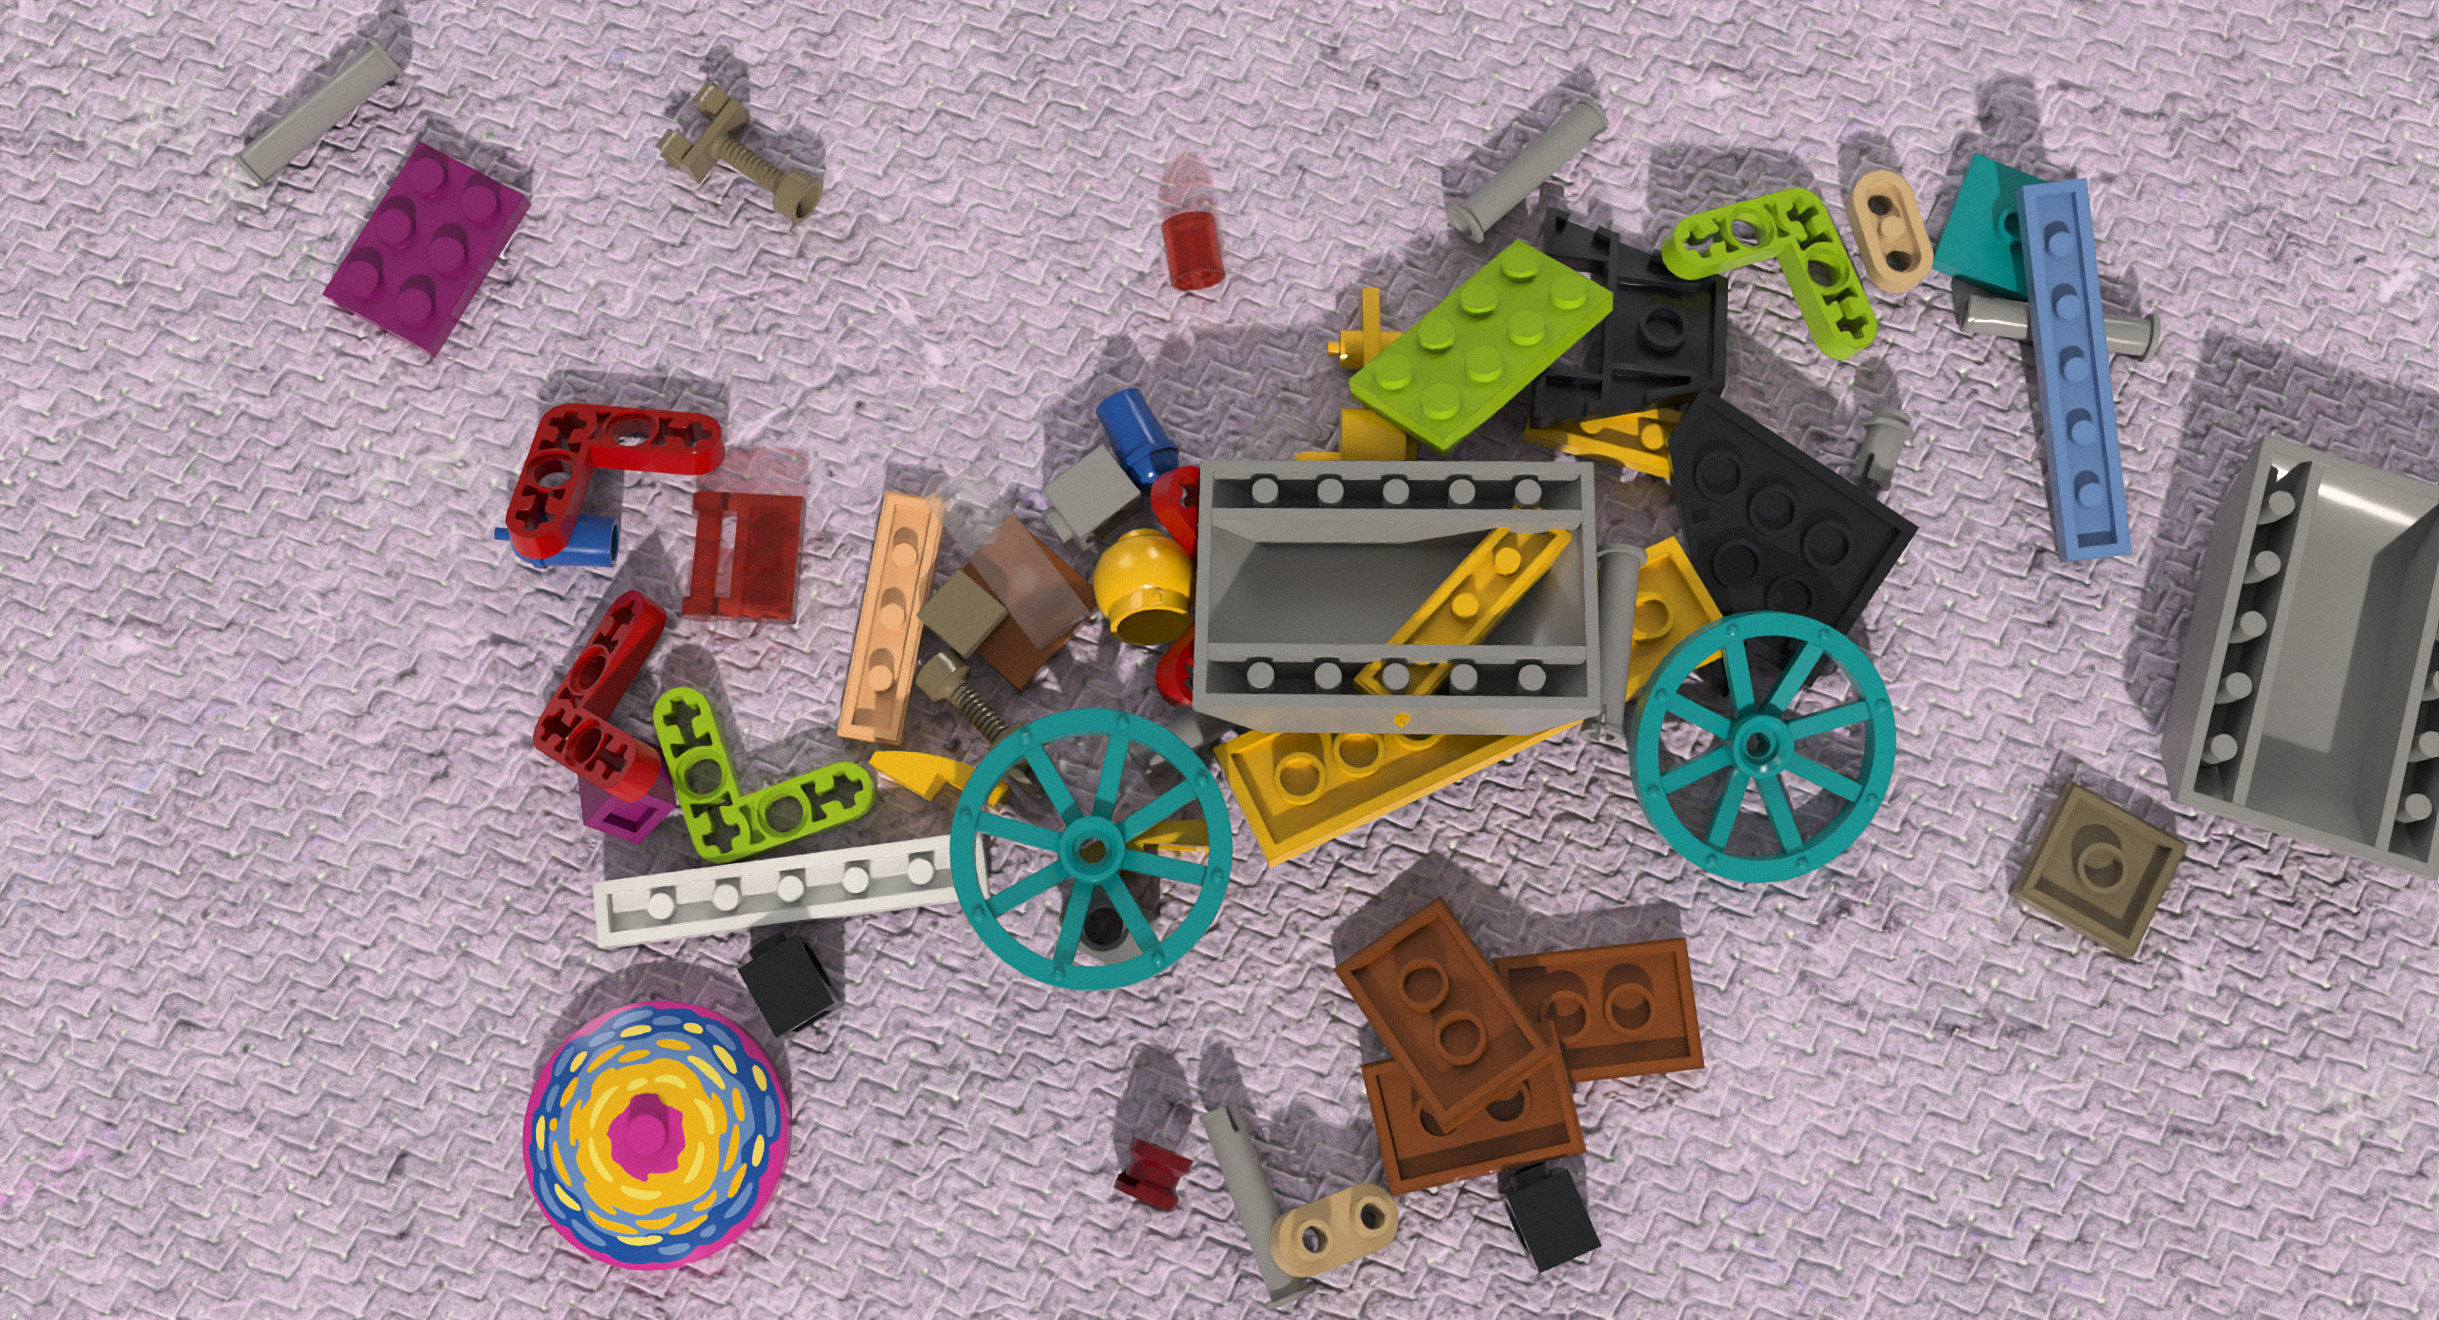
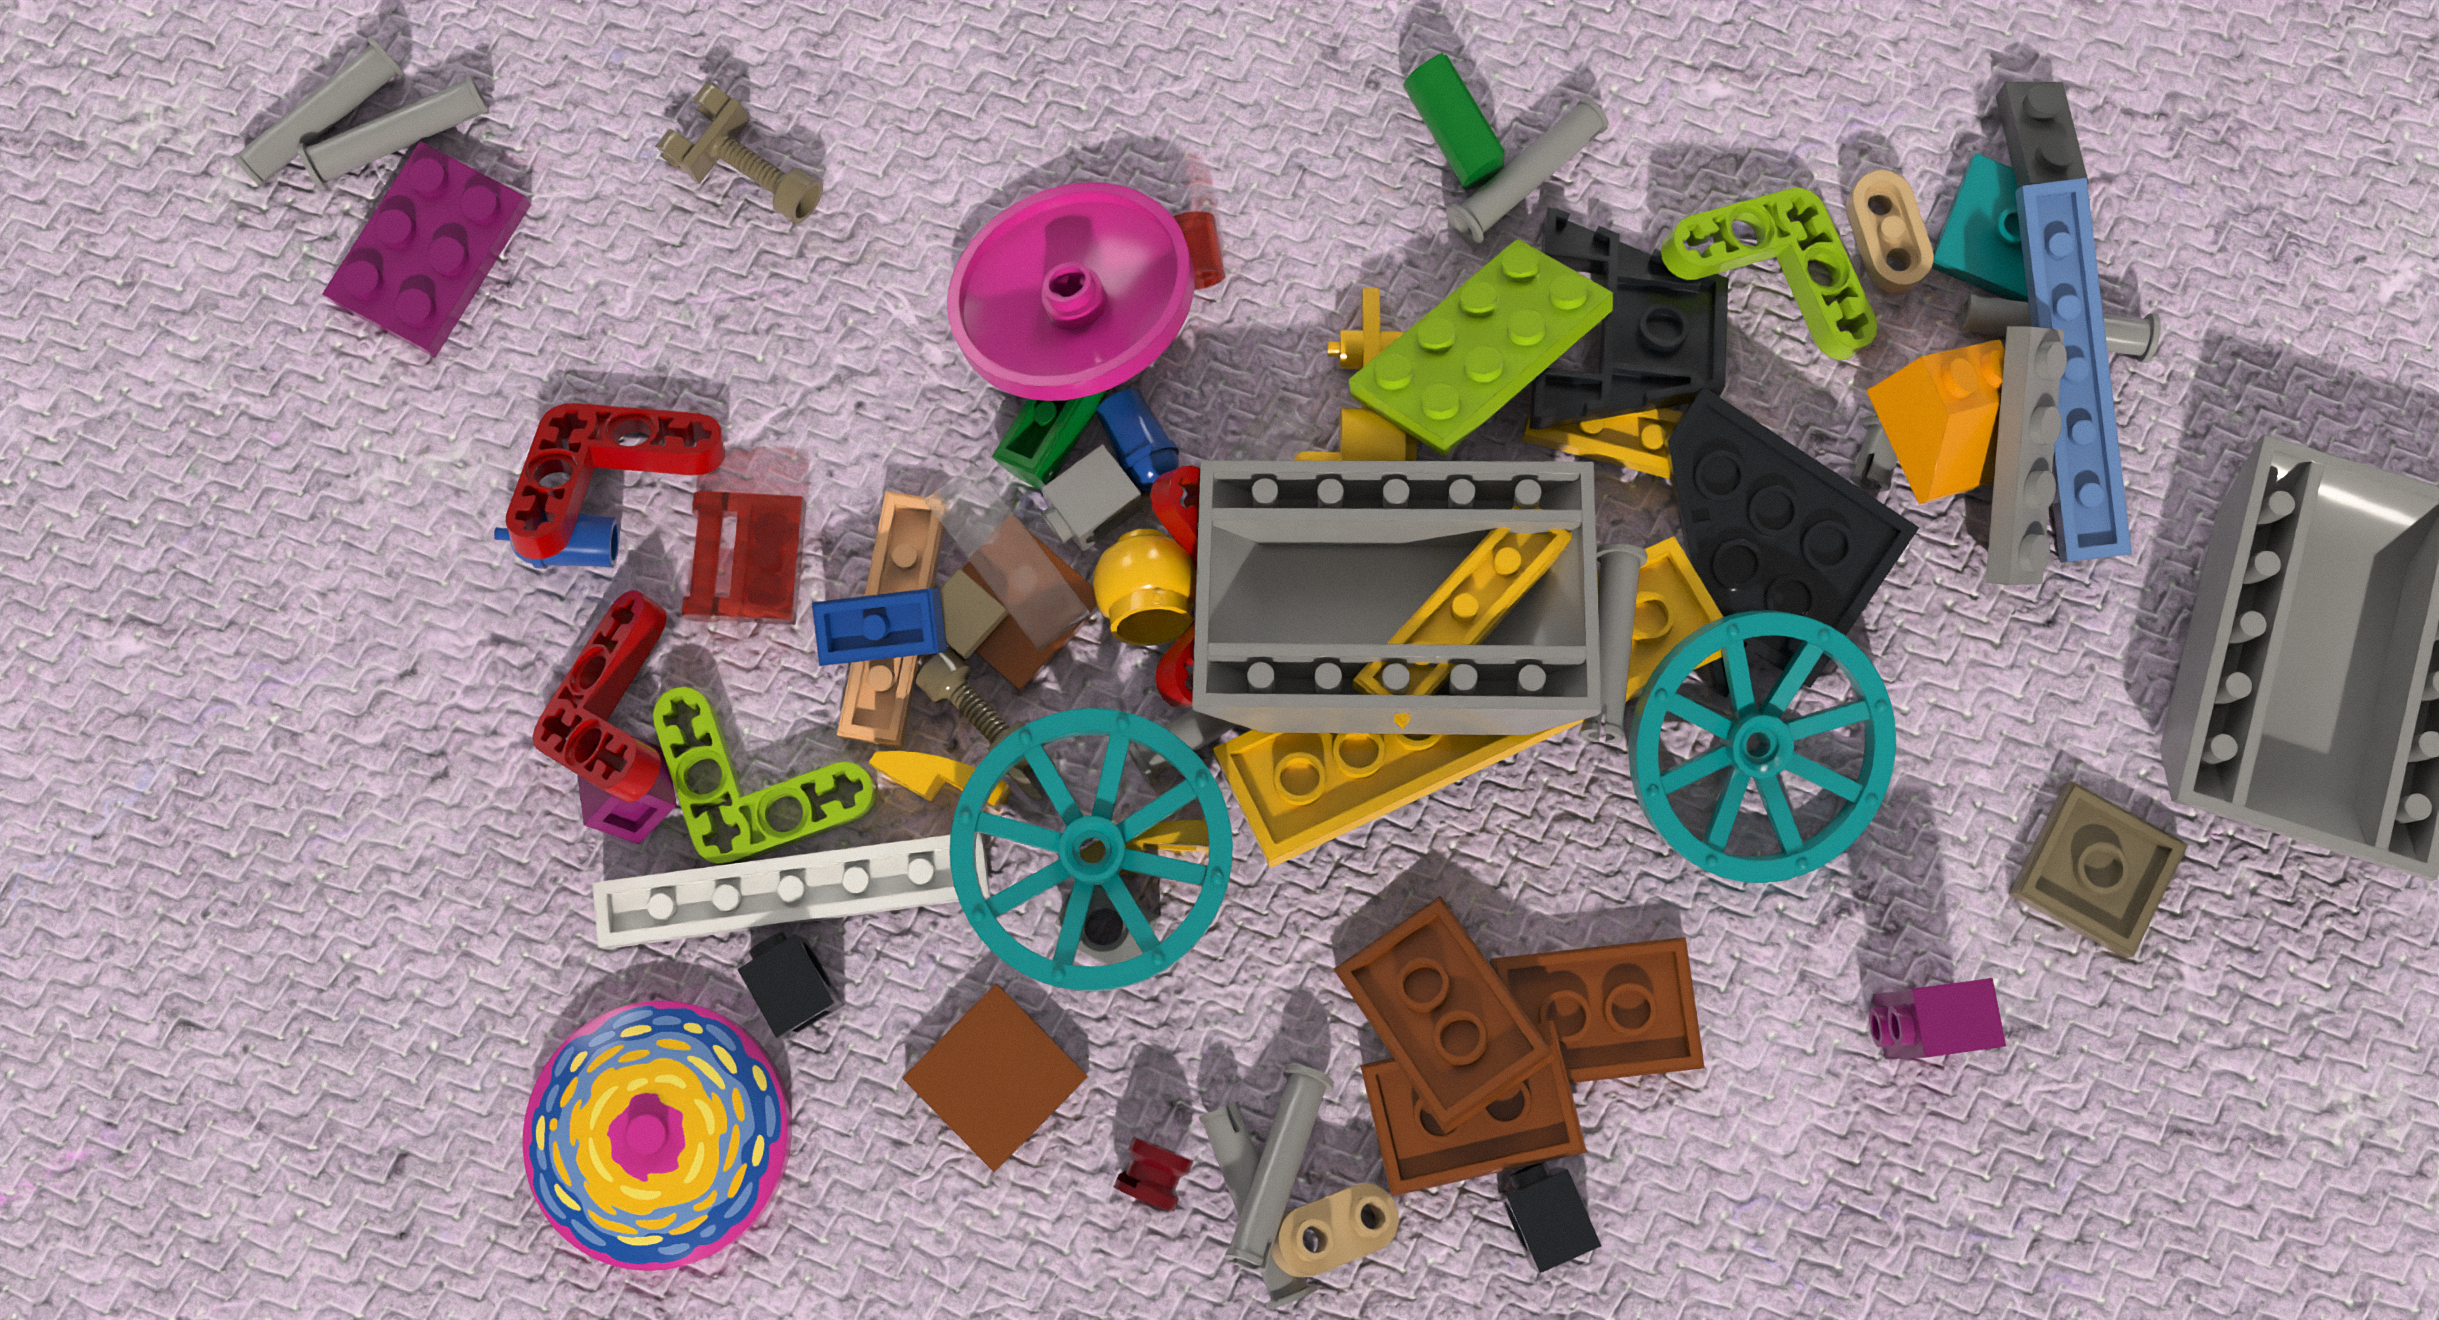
none -> light grey pin [297,76,490,191]
none -> blue plate [812,588,947,666]
none -> dark orange tile [902,983,1089,1172]
none -> dark pink dish [947,182,1195,401]
none -> green brick [992,389,1110,490]
none -> light grey pin [1225,1064,1335,1273]
none -> green brick [1403,52,1505,190]
none -> light orange slope [1866,339,2005,505]
none -> magenta brick [1869,978,2006,1059]
none -> light grey plate [1986,326,2067,585]
none -> dark grey plate [1995,82,2089,189]

